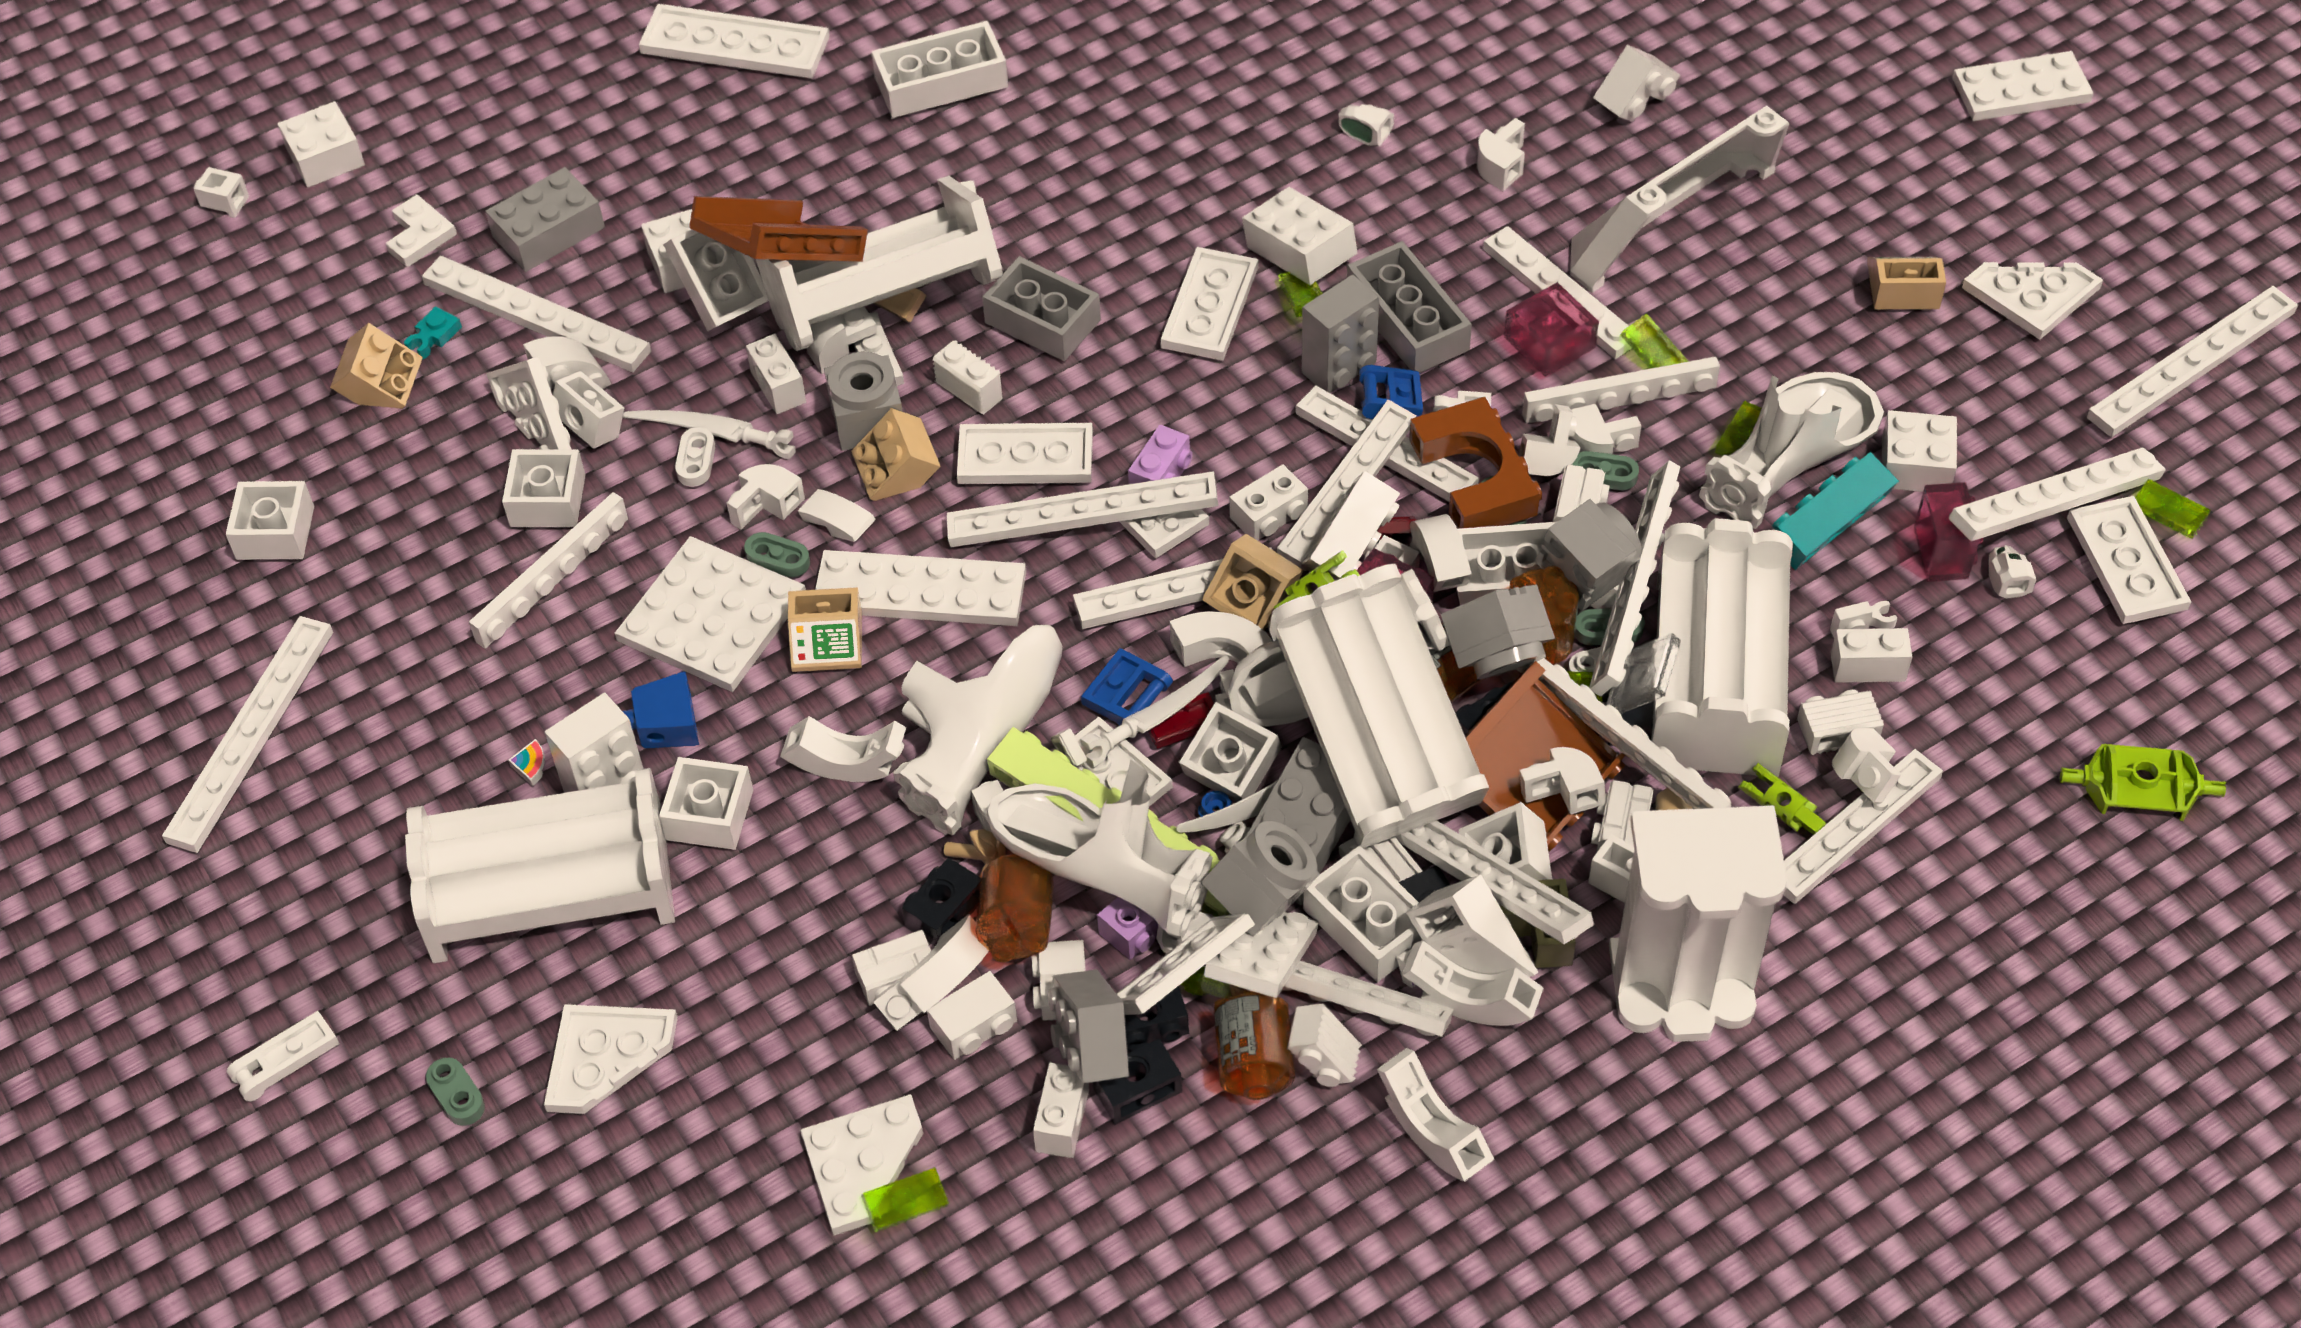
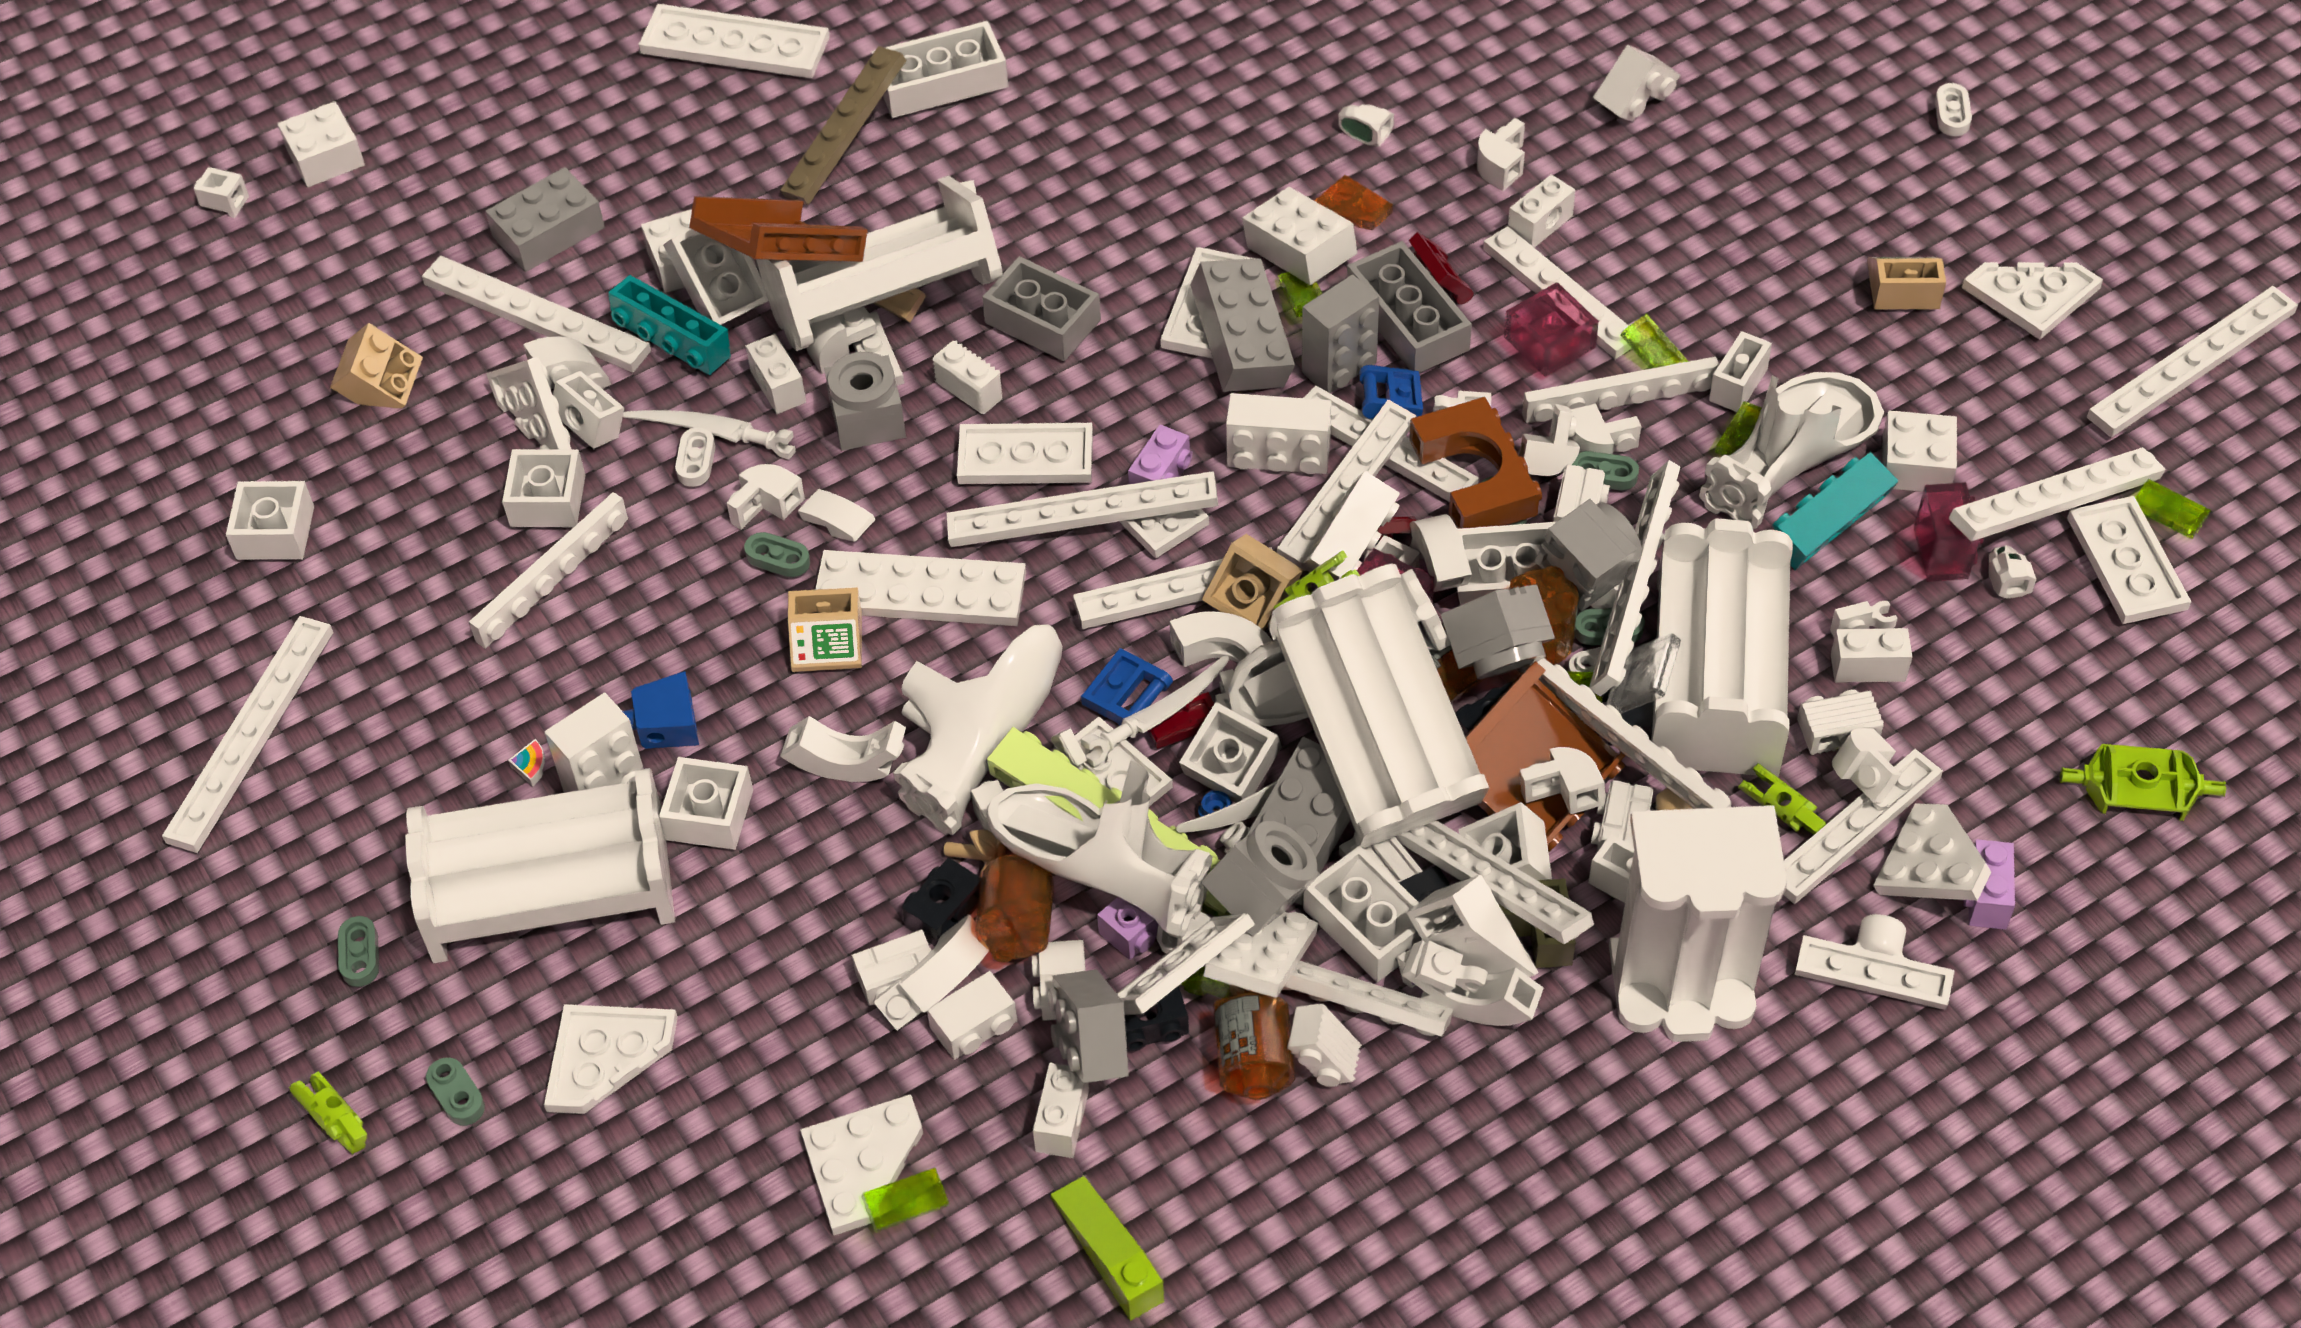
white plate [227,1011,339,1102] -> none
white plate [386,194,457,267] -> none
teal plate [404,306,462,360] -> none
white plate [615,536,806,692] -> none
tan slope [851,408,941,501] -> none
black brick [1093,1038,1182,1125] -> none
white brick [1229,464,1308,541] -> none
white arch [1377,1048,1494,1182] -> none
white windscreen [1570,106,1789,293] -> none
white plate [1952,51,2093,121] -> none
none -> lime hinge [289,1071,367,1154]
none -> sand green plate [338,916,379,987]
none -> teal brick [608,275,731,375]
none -> dark tan plate [780,46,906,205]
none -> lime slope [1050,1176,1164,1321]
none -> light grey brick [1190,258,1295,392]
none -> white brick [1226,393,1331,474]
none -> clear orange wing [1314,175,1393,230]
none -> dark red plate [1408,232,1474,304]
none -> white plate [1415,941,1488,993]
none -> white brick [1508,174,1575,248]
none -> white brick [1709,331,1772,413]
none -> white plate [1795,914,1955,1010]
none -> white plate [1874,803,1991,901]
none -> white plate [1935,83,1972,136]
none -> lavender brick [1964,839,2015,930]

